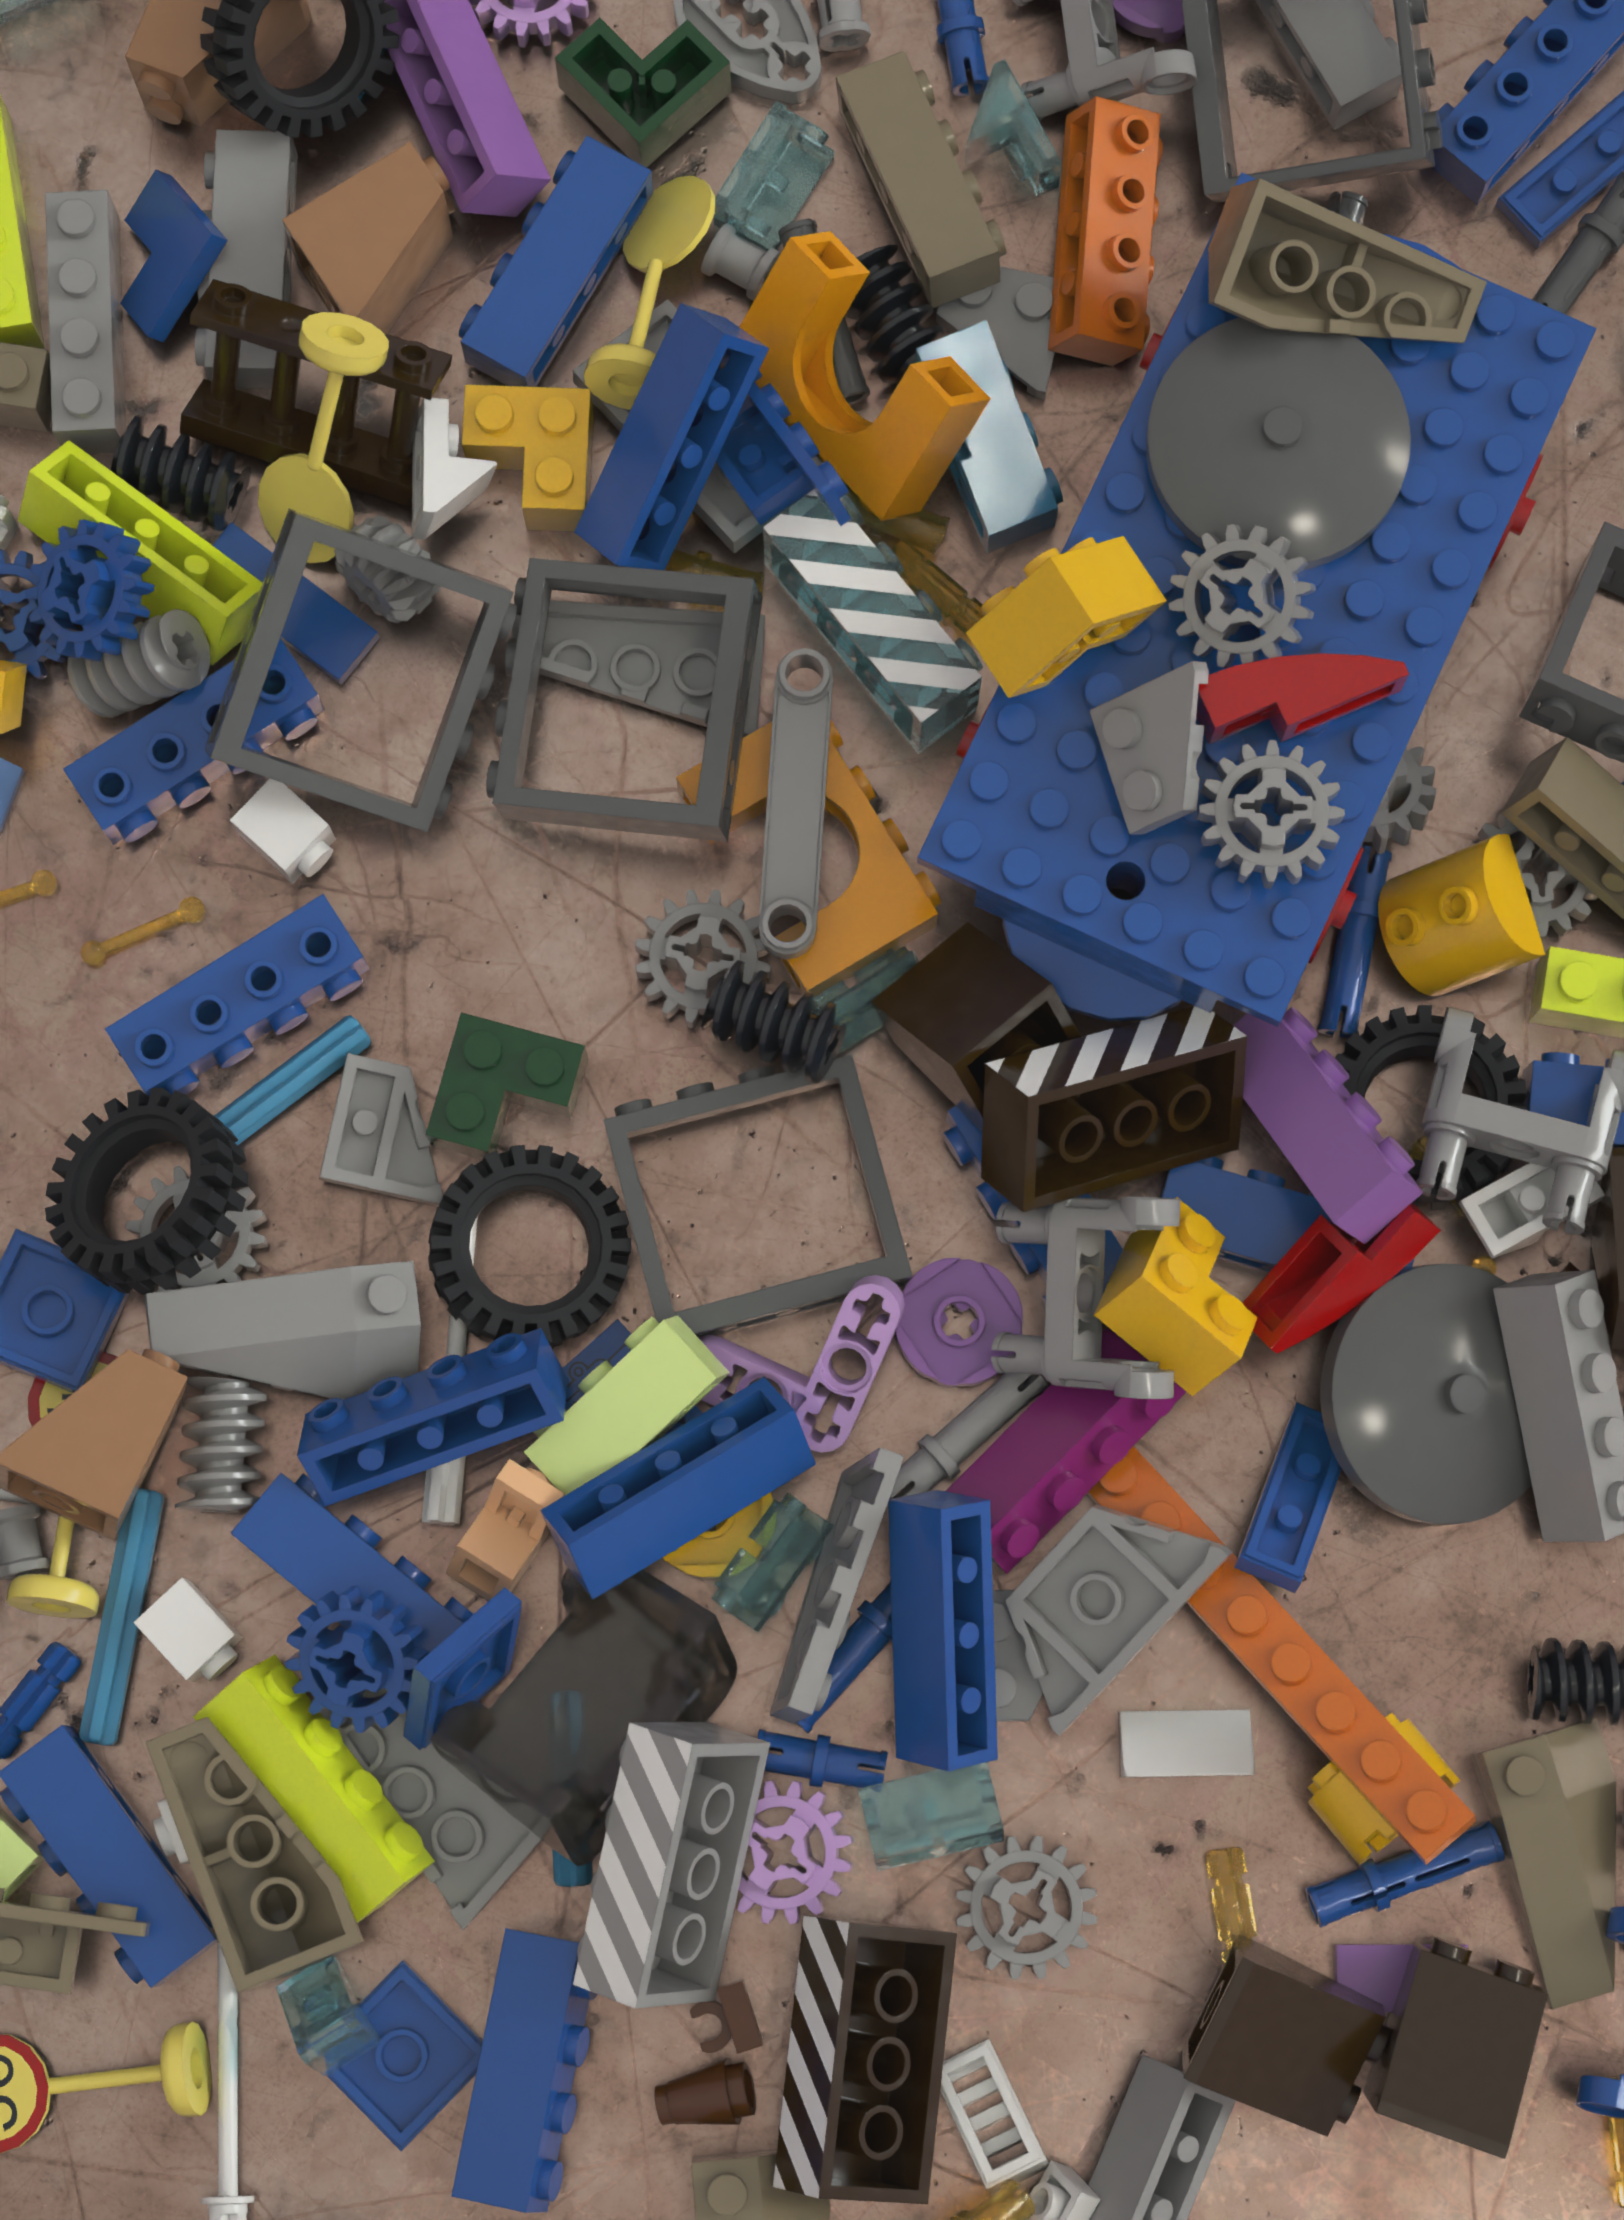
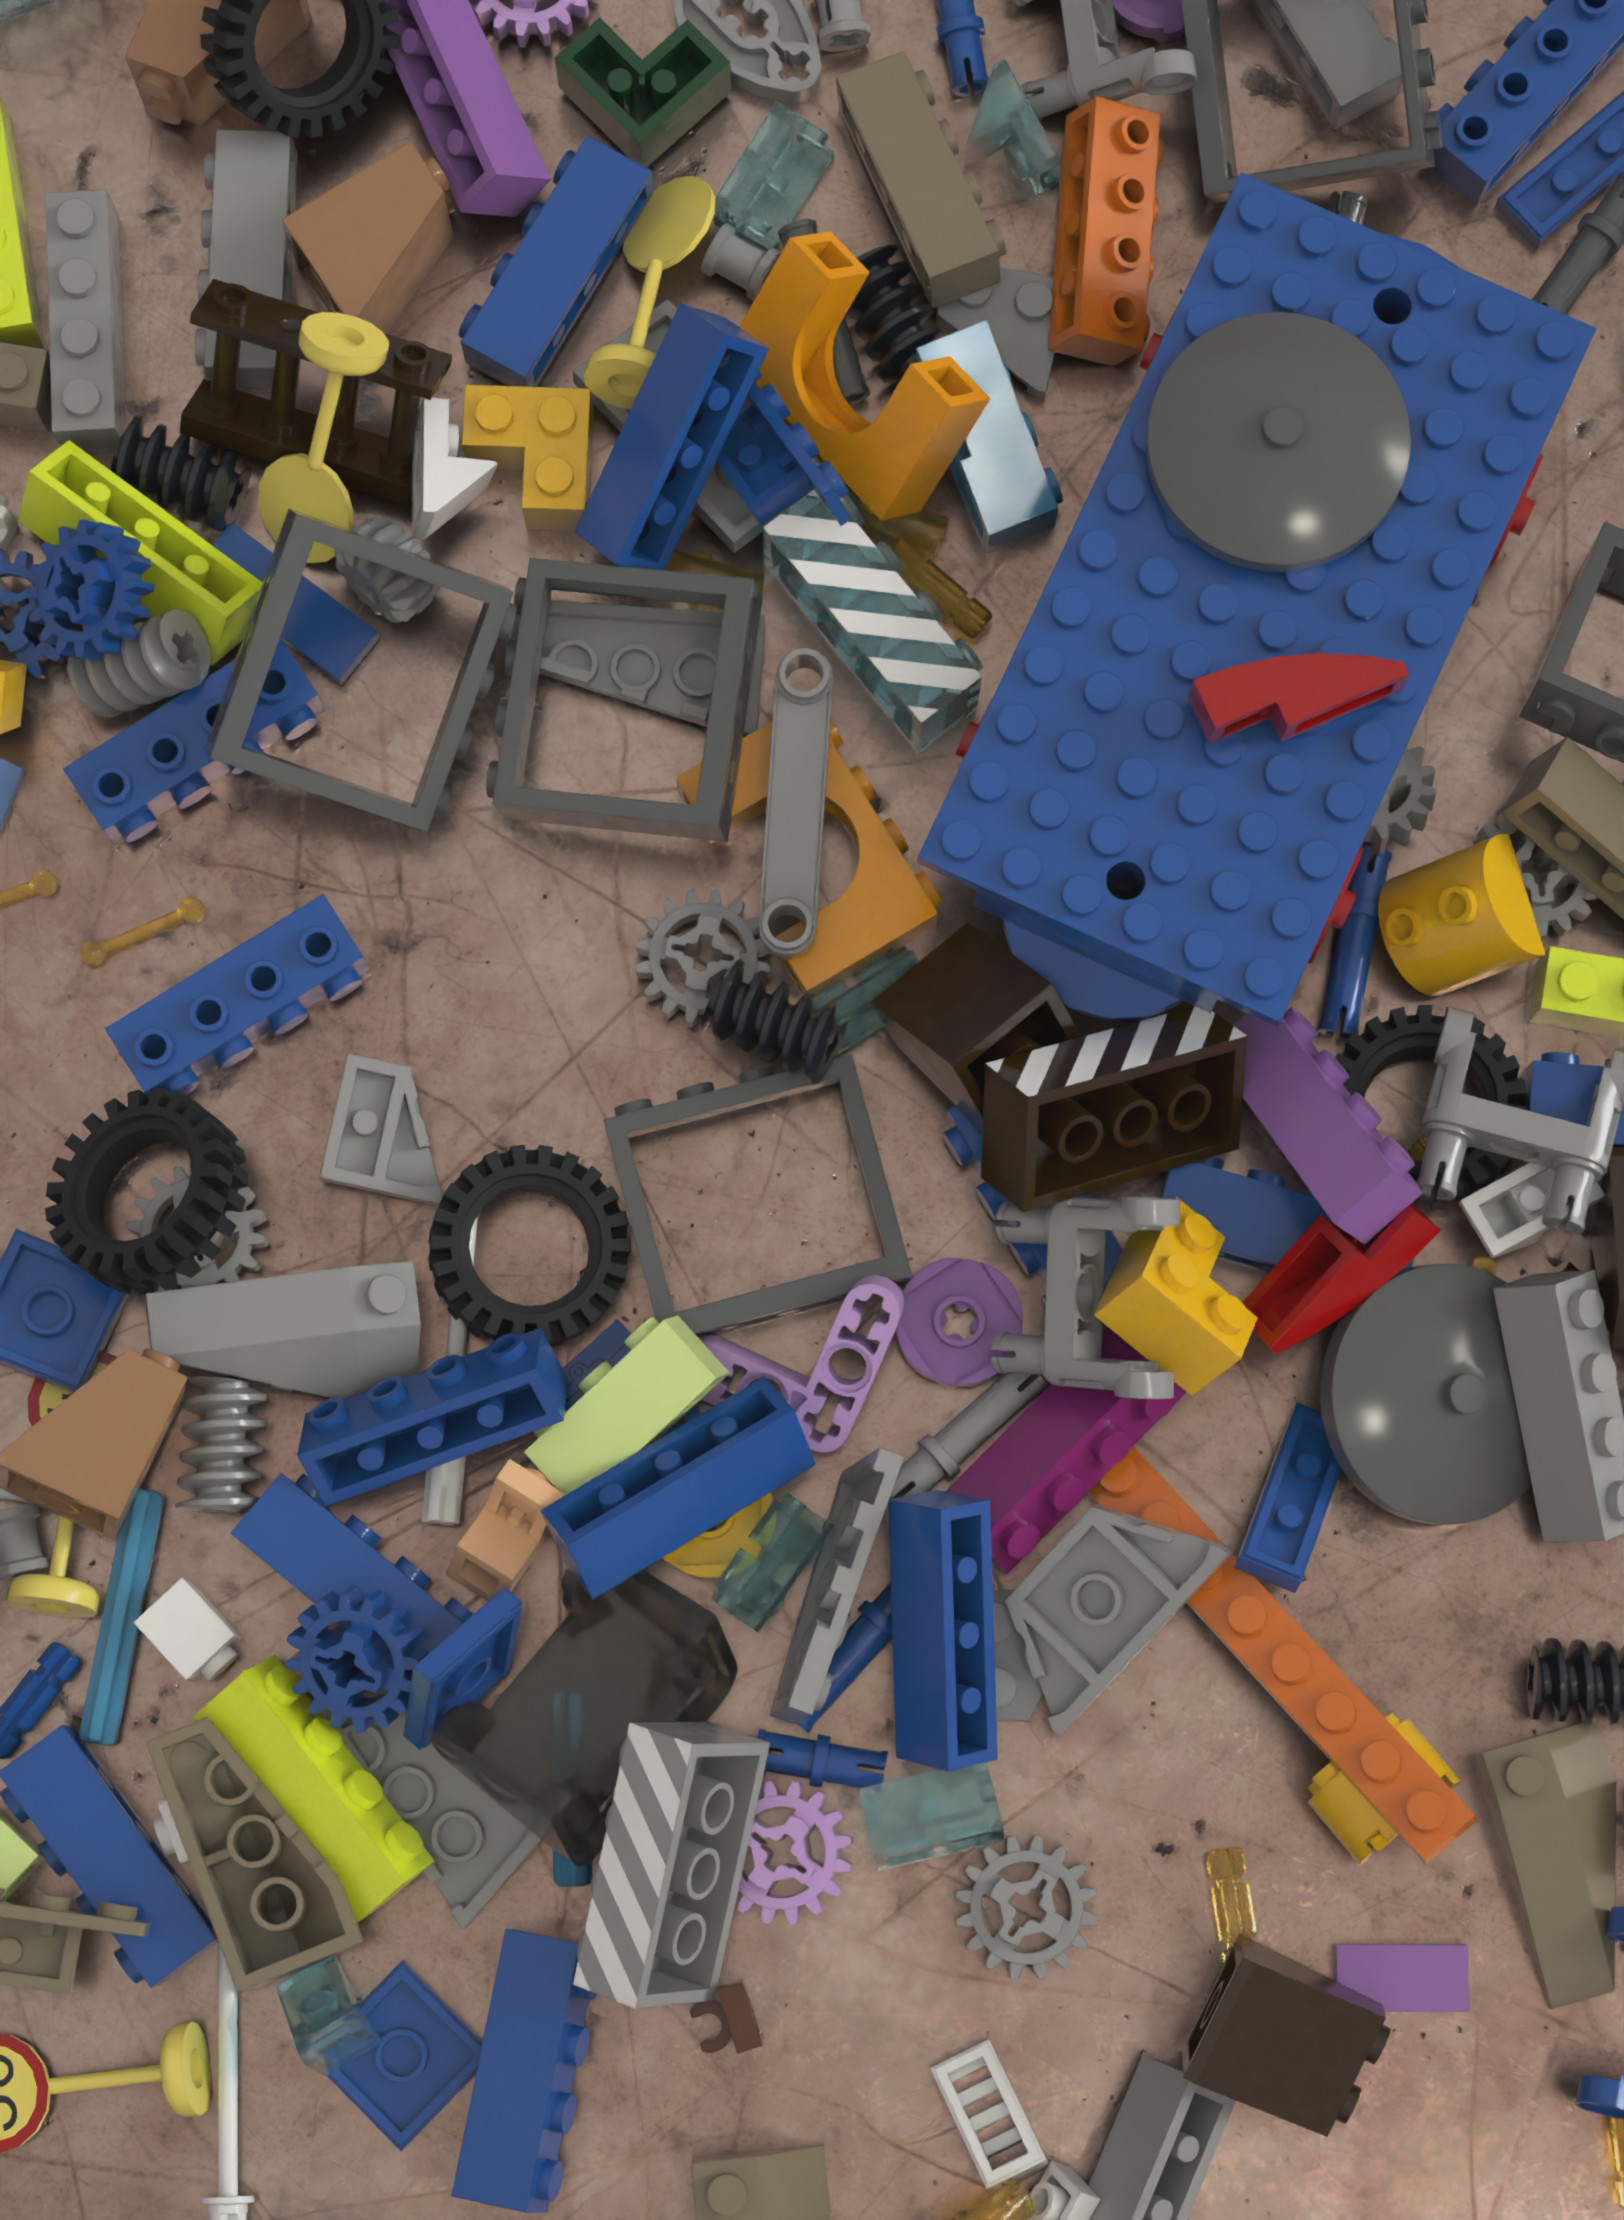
blue tile [120,169,228,342] -> none
dark azure axle [214,1015,371,1145] -> none
white brick [230,779,336,884] -> none
dark green brick [425,1012,589,1160] -> none
reddish brown cone [654,2058,756,2125] -> none
dark brown brick [773,1916,957,2204] -> none
yellow brick [966,536,1167,698] -> none
light grey wing [1089,661,1209,835] -> none
white slope [1119,1709,1255,1777] -> none
light grey gear [1168,524,1316,668] -> none
light grey gear [1197,740,1345,889] -> none
dark tan wedge [1208,178,1487,344] -> none
blue pin [1305,1820,1505,1928] -> none
dark brown slope [1363,1937,1548,2159] -> none

